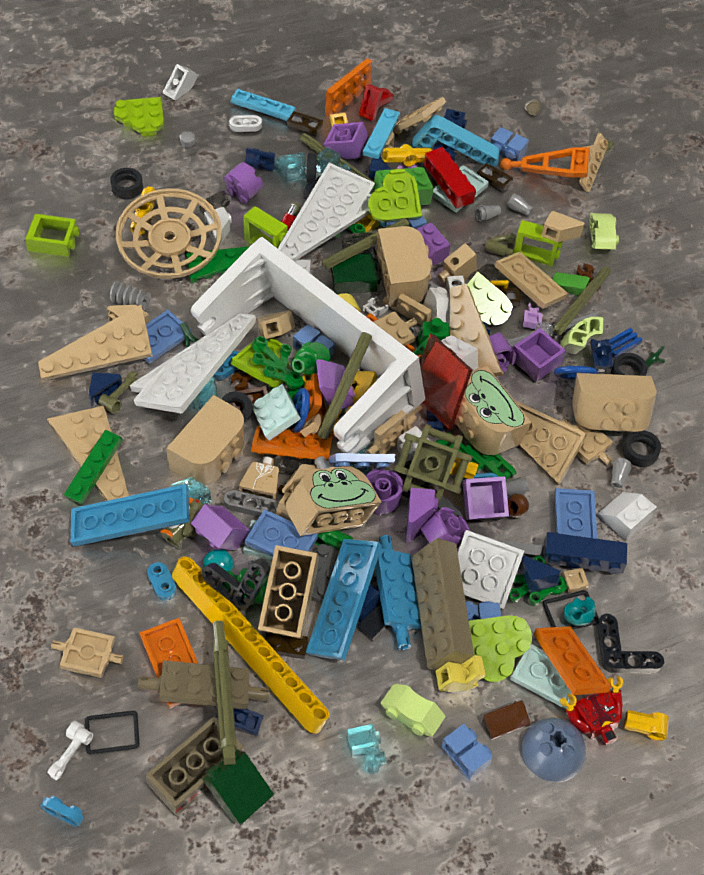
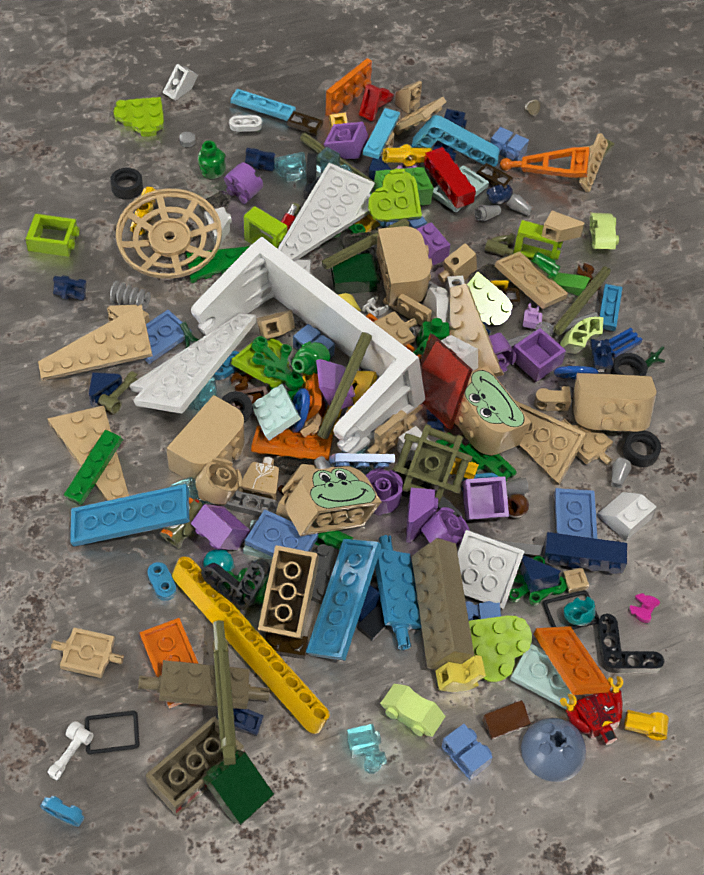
none -> dark blue hips [53,275,86,300]
none -> tan brick [195,458,242,505]
none -> green piece [198,140,226,180]
none -> tan slope [395,81,422,114]
none -> dark blue hair [486,184,513,205]
none -> green plant [531,251,561,279]
none -> tan leg [534,386,571,411]
none -> dark azure plate [599,284,623,331]
none -> dark pink piece [629,593,660,623]

